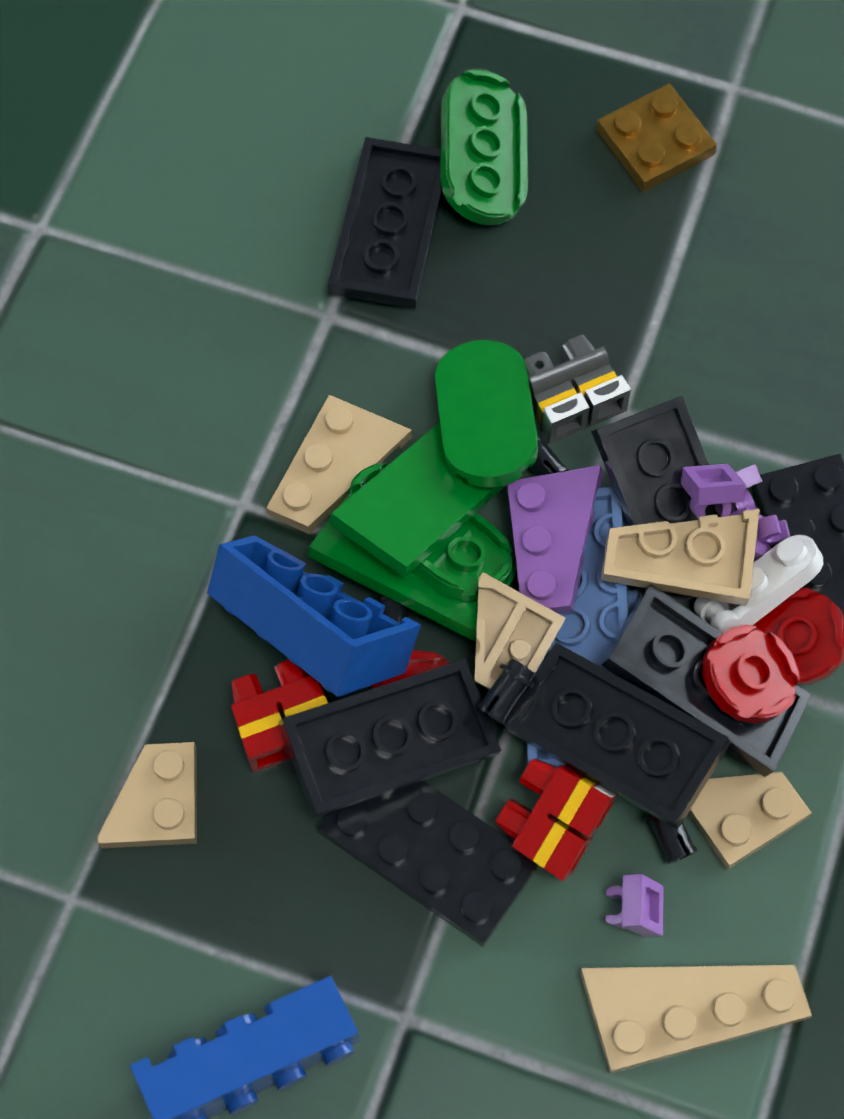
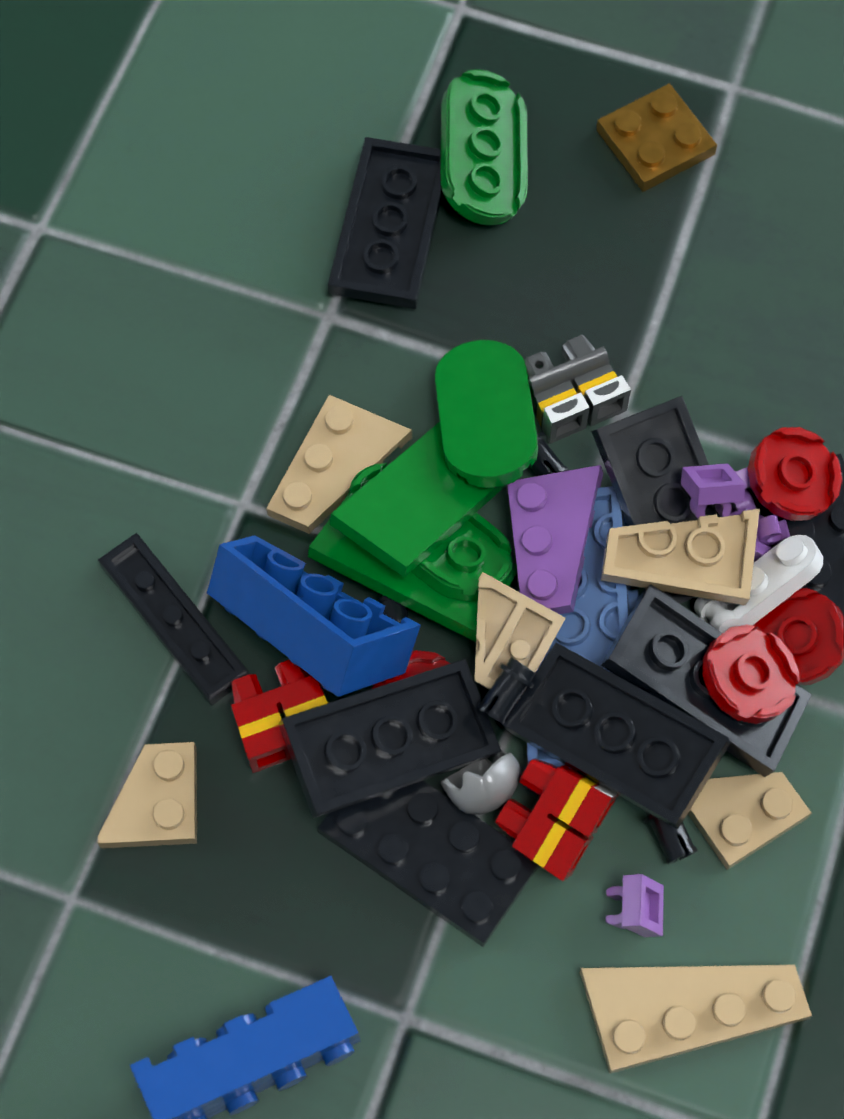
none -> black tile [98,533,249,706]
none -> light grey hair [441,751,522,815]
none -> red tile [747,427,843,521]

